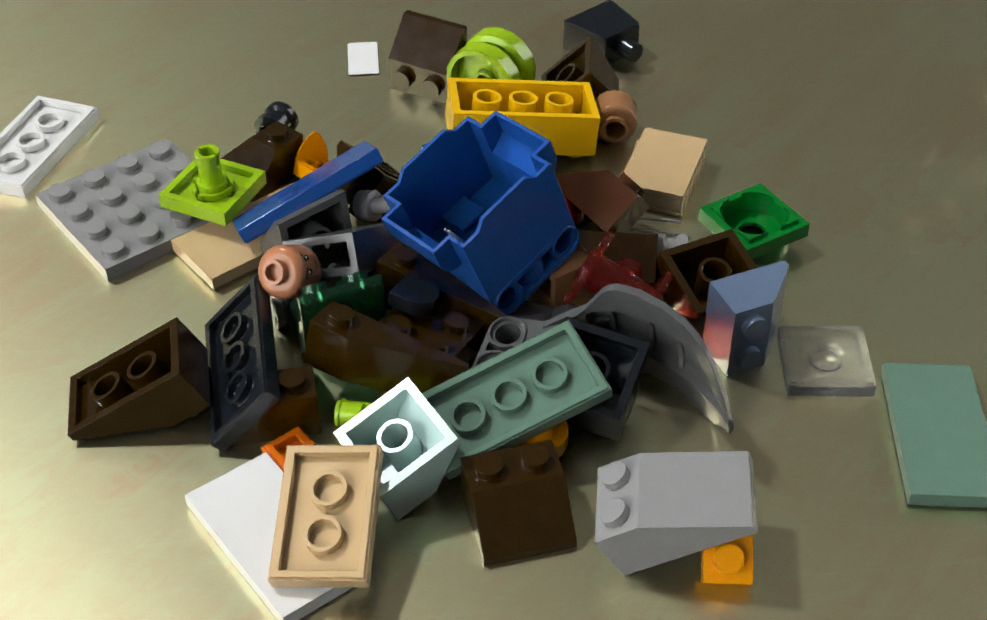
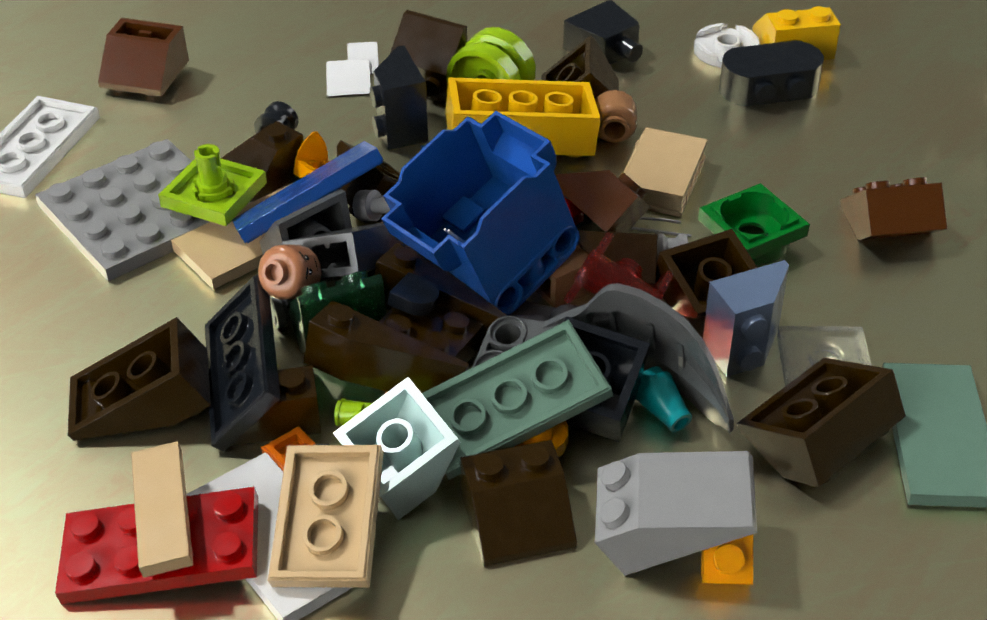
none -> red plate [55,487,259,605]
none -> reddish brown slope [98,18,189,97]
none -> tan tile [131,441,193,578]
none -> white sticker [326,59,371,97]
none -> black slope [370,45,428,150]
none -> teal cone [636,366,693,433]
none -> white tile [694,23,760,68]
none -> black brick [719,40,824,107]
none -> dark brown slope [737,357,906,487]
none -> yellow slope [752,6,841,60]
none -> reddish brown slope [840,177,947,240]

